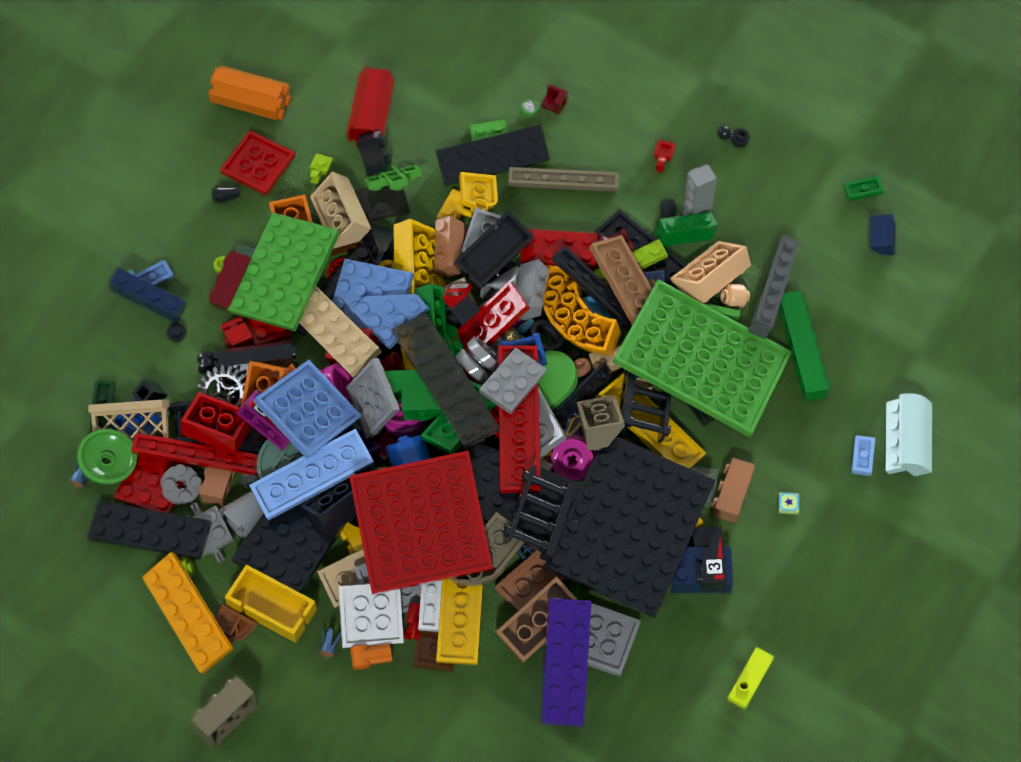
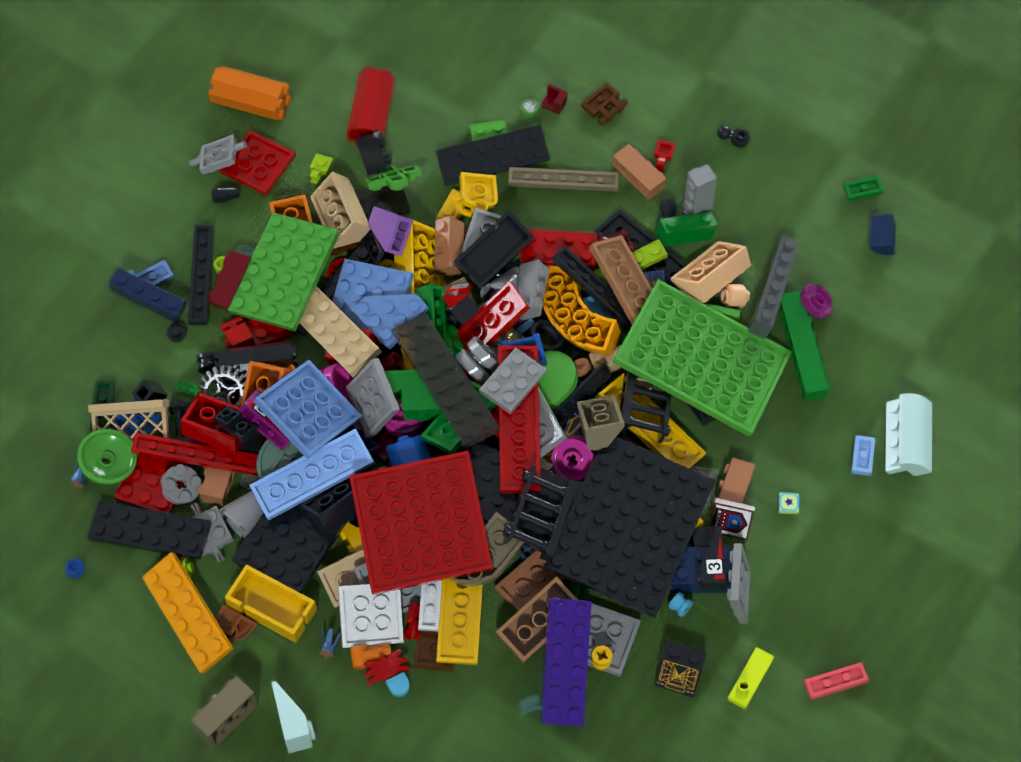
none -> blue plate [65,559,85,578]
none -> green axle [174,380,201,396]
none -> black plate [188,225,214,325]
none -> light grey plate [189,134,247,175]
none -> black slope [213,406,258,443]
none -> light aqua slope [271,681,315,753]
none -> red piece [363,649,411,687]
none -> medium lavender slope [368,206,413,256]
none -> medium azure tile [385,672,410,697]
none -> clear light blue tile [519,694,541,715]
none -> reddish brown plate [581,83,628,125]
none -> yellow wheel [591,645,612,670]
none -> nougat brick [612,144,666,200]
none -> black slope [655,640,707,698]
none -> medium azure wheel [668,592,693,618]
none -> tile [710,498,755,540]
none -> light grey plate [727,543,751,624]
none -> magenta tile [801,283,833,319]
none -> coral tile [804,662,869,700]

